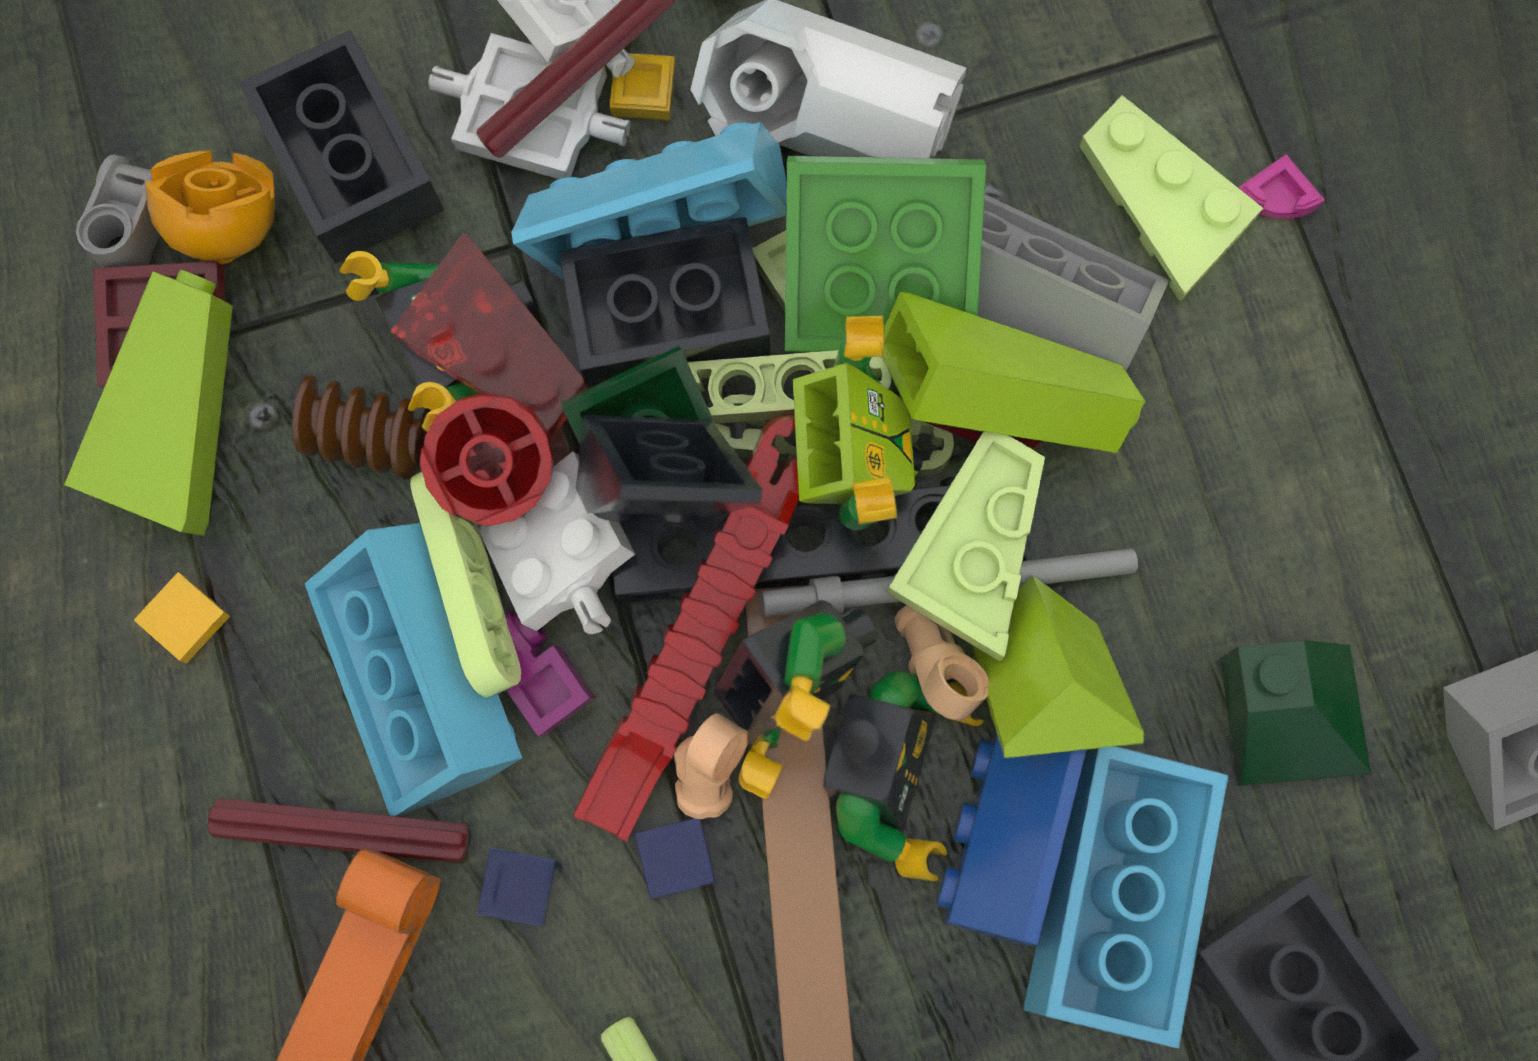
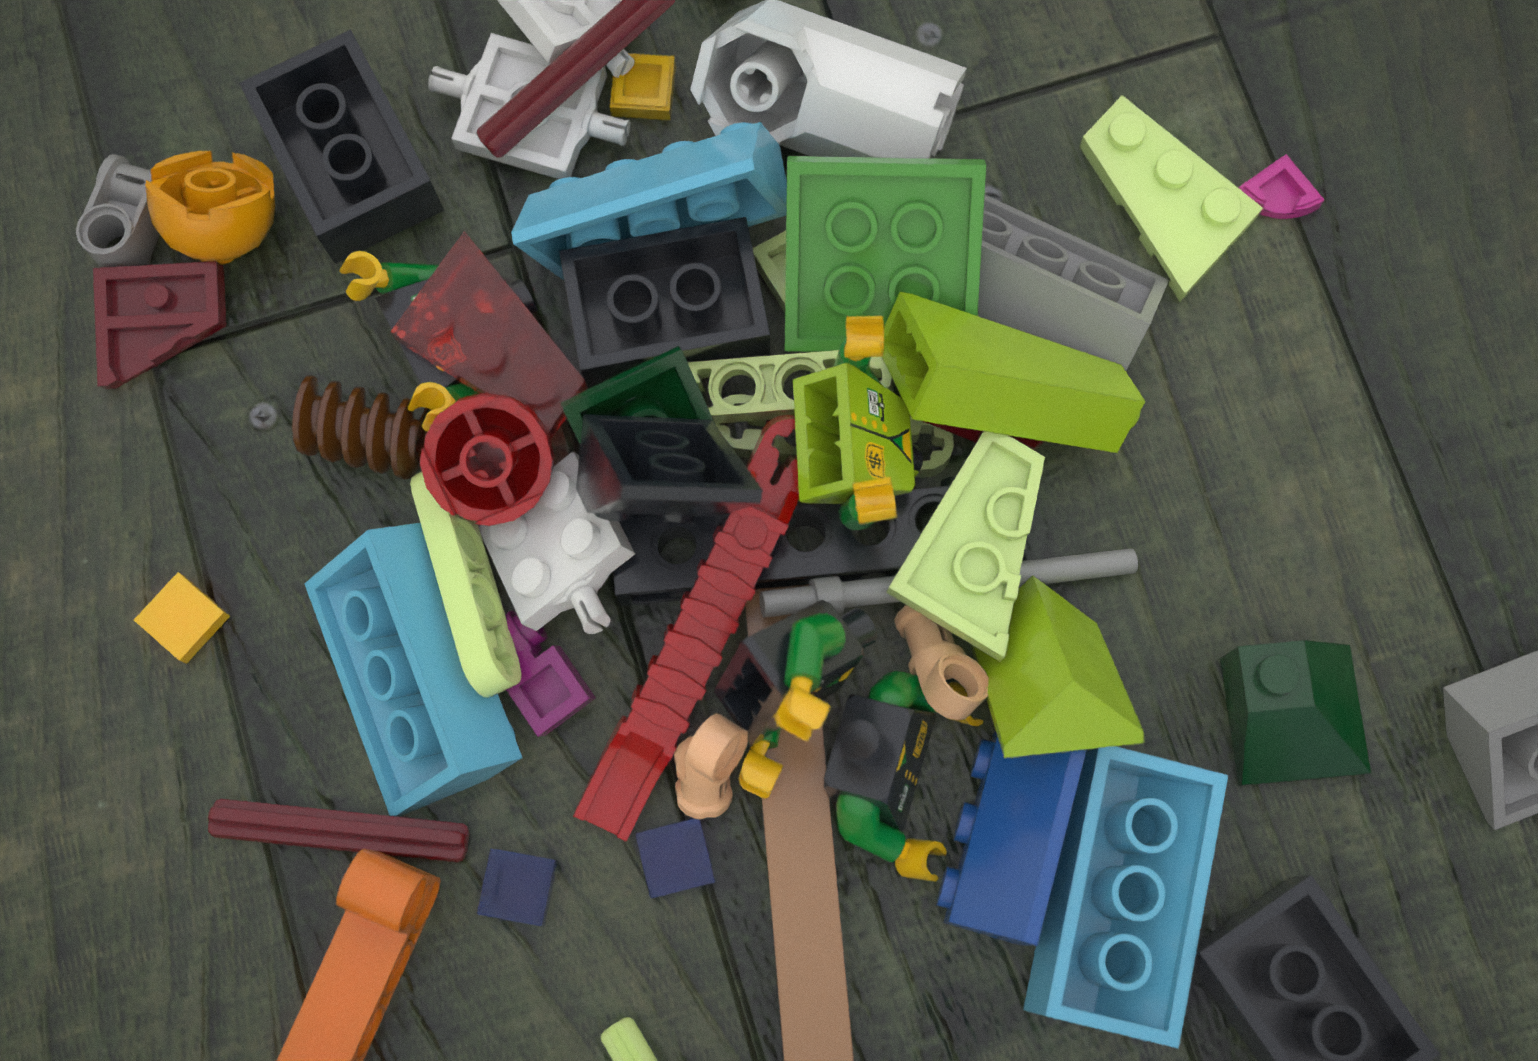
lime slope [64,269,233,536] -> none

